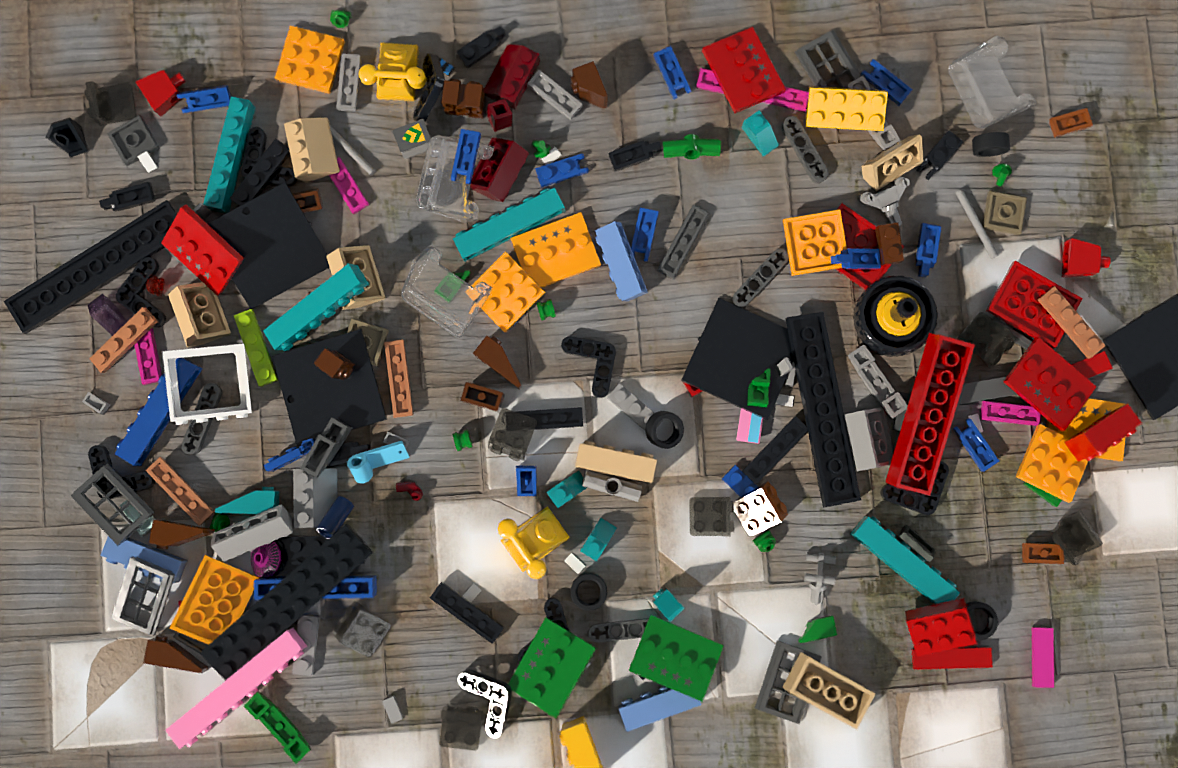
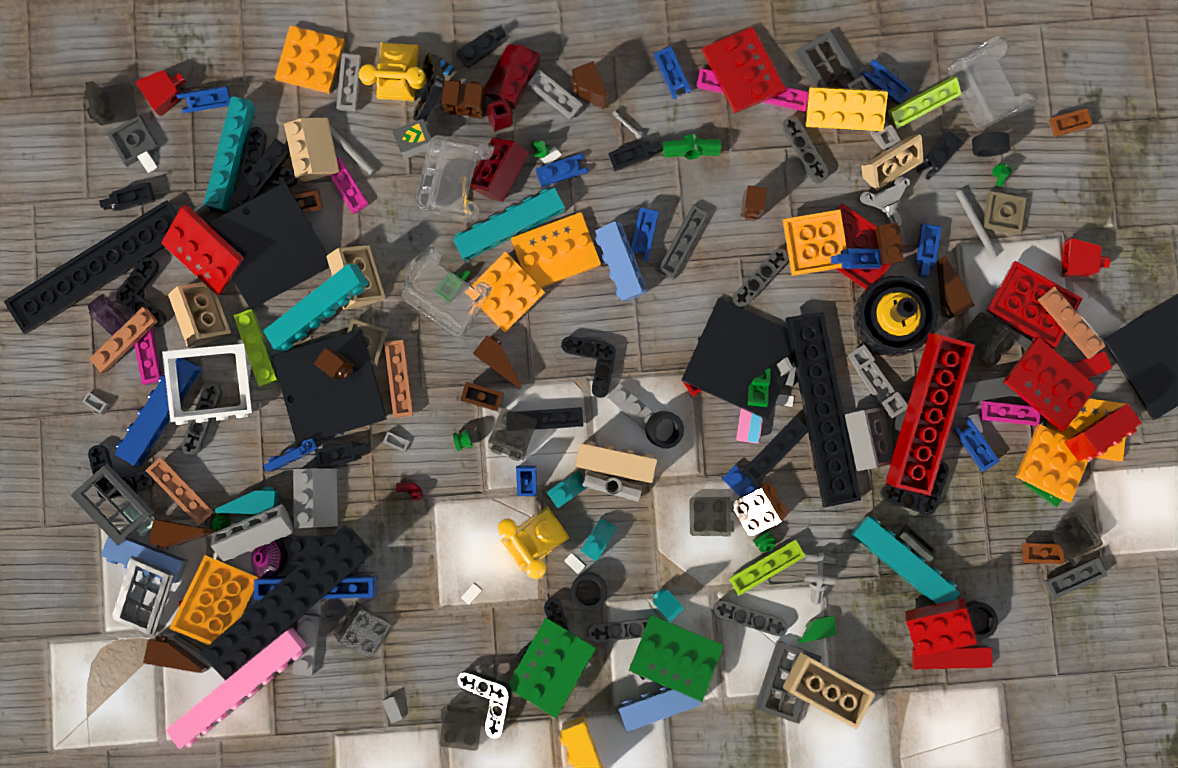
black slope [46,118,88,157] -> none
clear red plate [146,275,165,296] -> none
green slope [243,691,311,764] -> none
dark grey slope [300,417,352,478] -> none
dark blue pin [316,496,354,539] -> none
green plate [330,10,351,28] -> none
medium azure door [347,441,409,484] -> none
black plate [430,582,504,644] -> none
blue hinge [451,129,481,184] -> none
green wheel [537,299,556,321] -> none
teal slope [741,110,779,157] -> none
dark pink tile [1031,627,1054,688] -> none
none -> light grey hinge [612,111,643,139]
none -> dark grey beam [713,600,788,637]
none -> lime plate [728,539,806,596]
none -> reddish brown brick [740,185,767,221]
none -> lime plate [888,76,962,129]
none -> reddish brown slope [937,256,975,319]
none -> dark grey plate [1043,557,1108,599]

